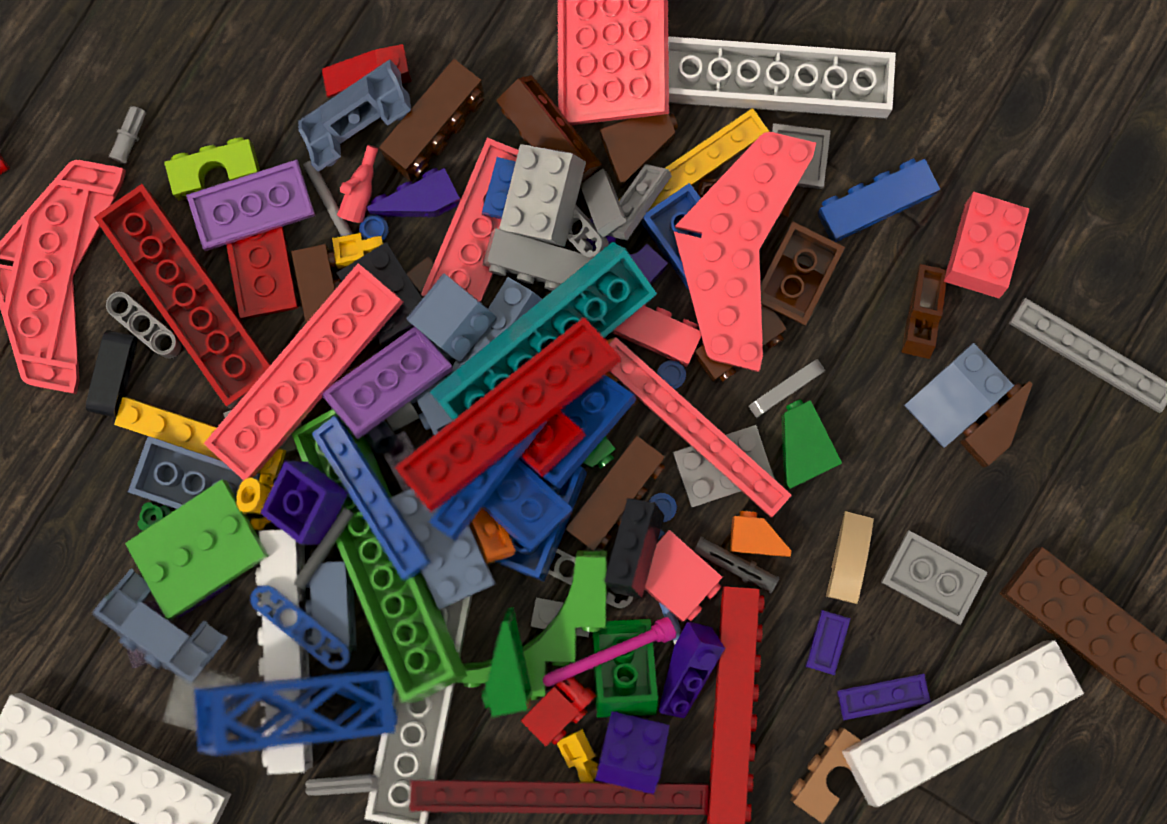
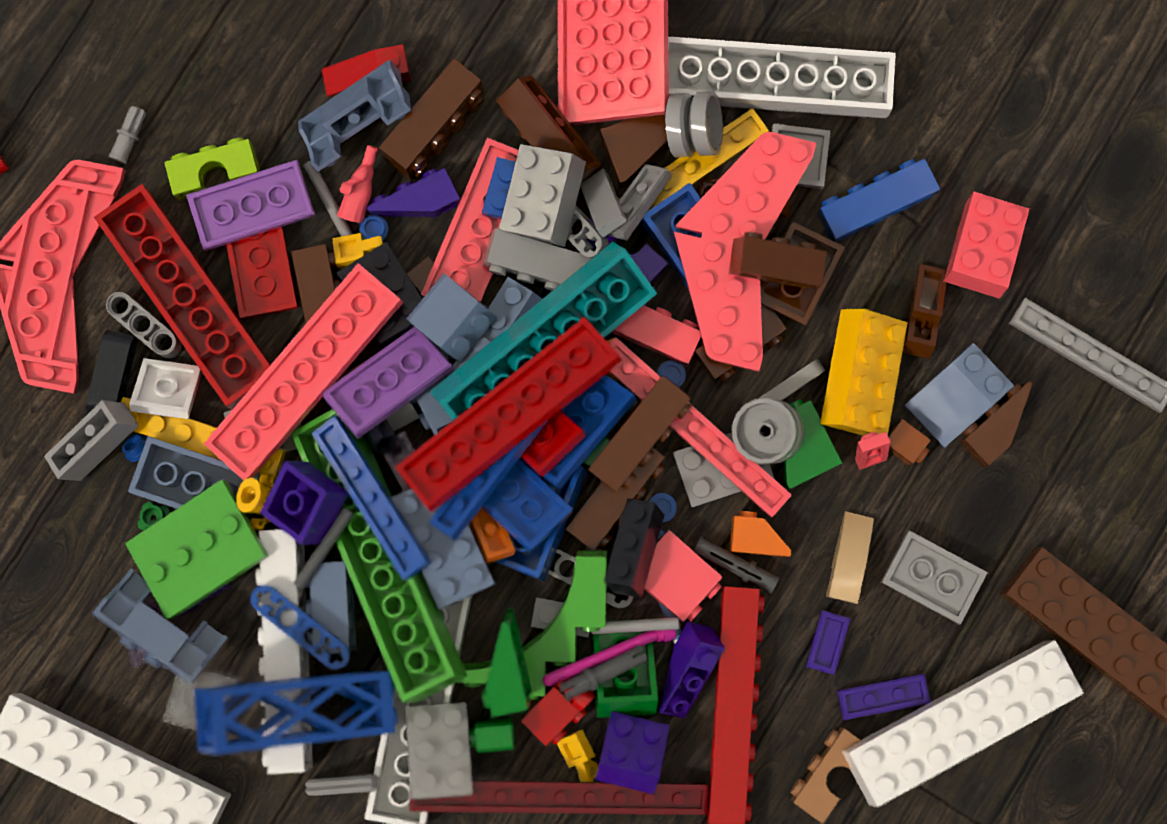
none -> light grey brick [44,400,139,481]
none -> blue plate [122,434,147,462]
none -> white plate [129,358,202,419]
none -> light grey plate [405,703,473,800]
none -> green brick [470,718,515,753]
none -> dark grey pin [559,645,647,701]
none -> reddish brown brick [588,375,692,492]
none -> light grey bar [591,617,680,634]
none -> light grey wheel [665,91,723,158]
none -> reddish brown brick [729,232,827,289]
none -> light grey wheel [732,398,804,464]
none -> yellow brick [820,309,908,436]
none -> coral plate [855,432,891,470]
none -> dark orange brick [888,419,931,466]

